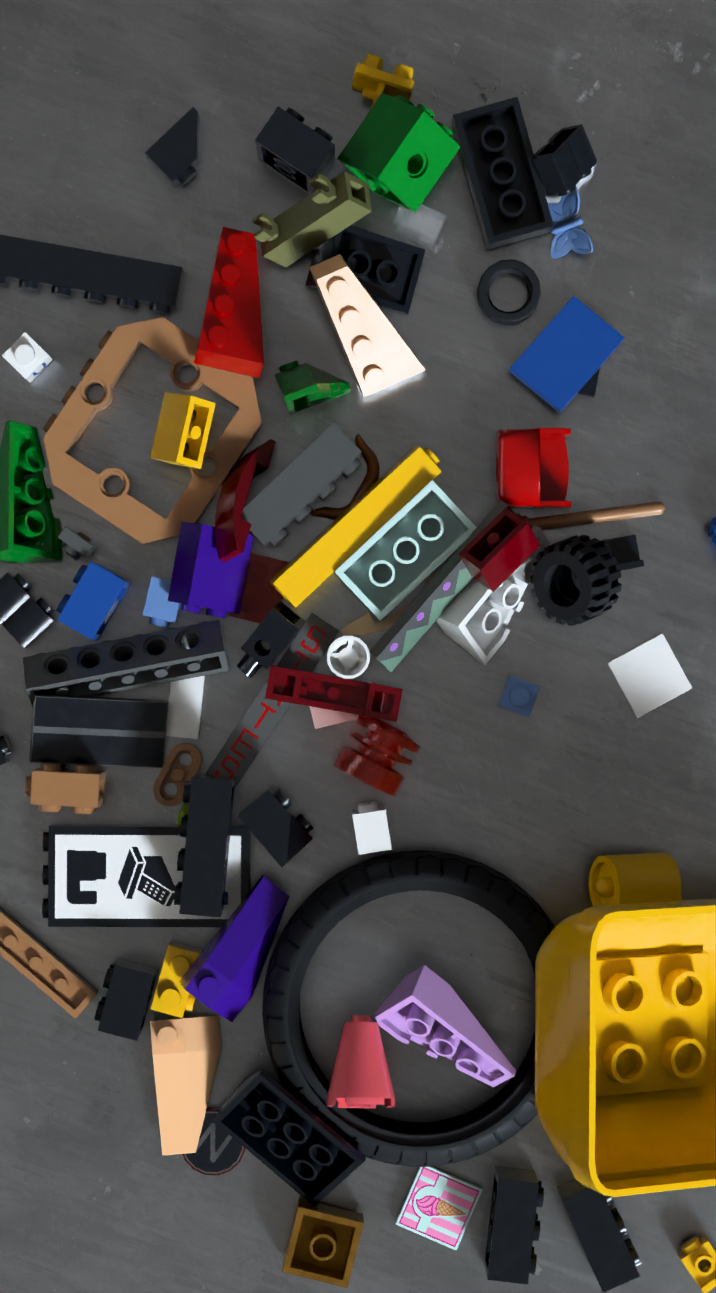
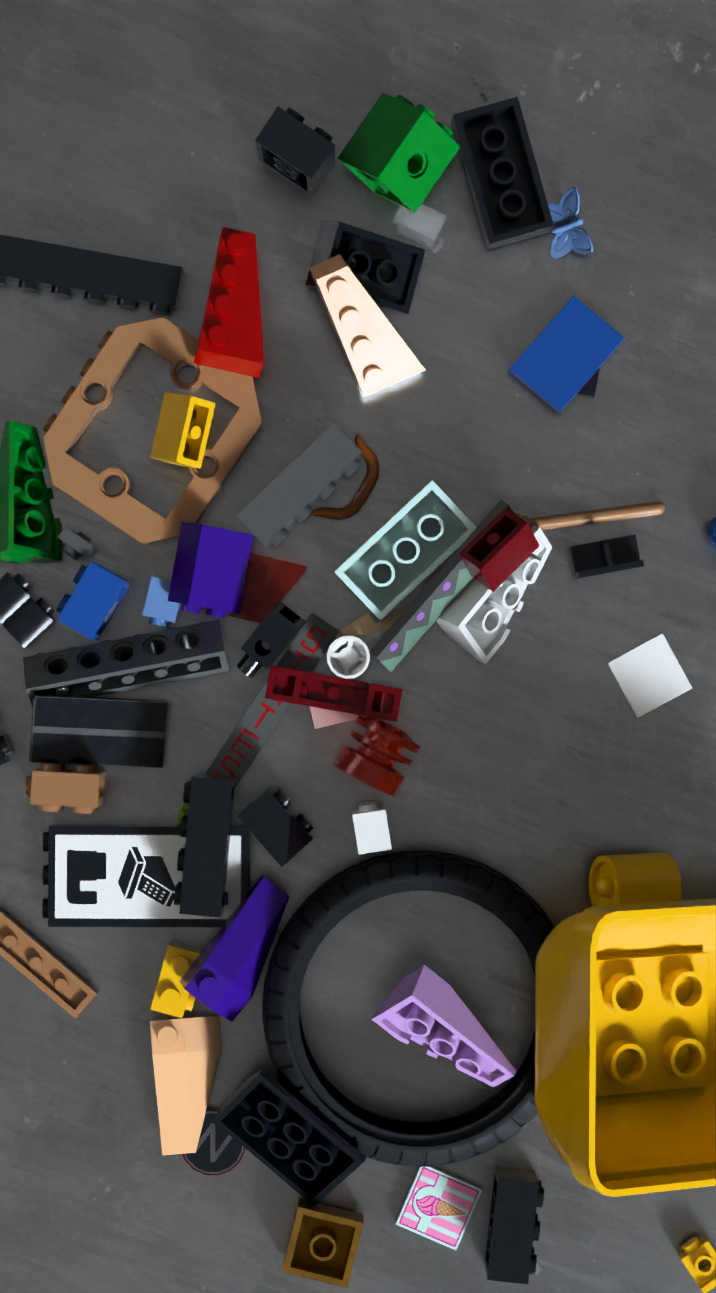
white brick [2,332,53,383] -> none
black brick [94,957,159,1041] -> none
black slope [145,107,200,188] -> none
medium nougat plate [153,743,202,807] -> none
white tile [165,676,205,739] -> none
dark red slope [215,439,276,563] -> none
olive brick [252,171,372,267] -> none
yellow brick [269,447,442,608] -> none
green wedge [274,361,351,415] -> none
coral cone [327,1015,395,1108] -> none
yellow hips [351,54,415,109] -> none
black tyre [477,259,541,325] -> none
red piece [496,428,571,509] -> none
medium blue plate [497,675,541,717] -> none
black tyre [530,535,622,626] -> none
black brick [532,124,597,196] -> none
black brick [556,1178,642,1293] -> none

